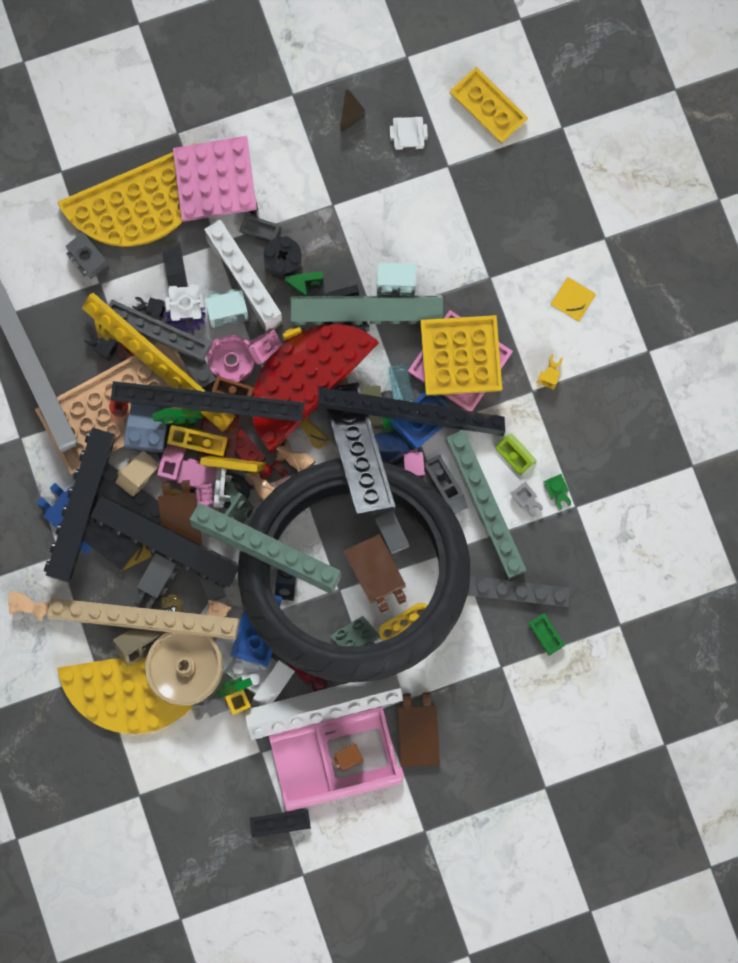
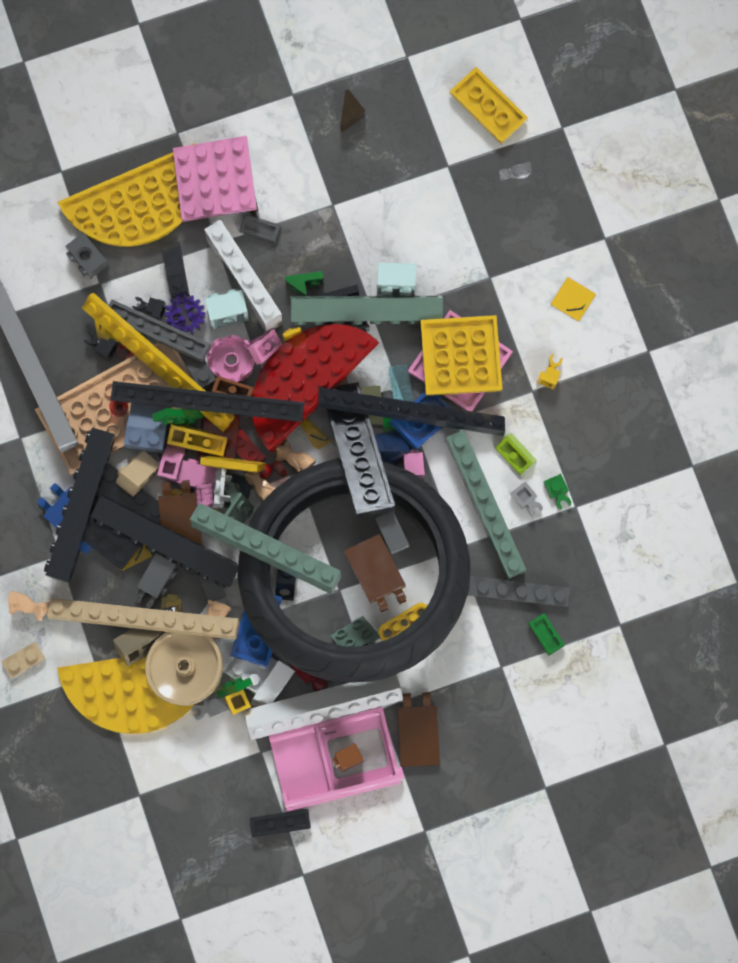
white piece [165,284,205,321] -> none
black brick [264,236,302,279] -> none
white piece [390,117,428,150] -> none
dark grey slope [424,455,468,514] -> none
none -> tan plate [1,642,45,679]
none -> clear plate [499,162,532,181]

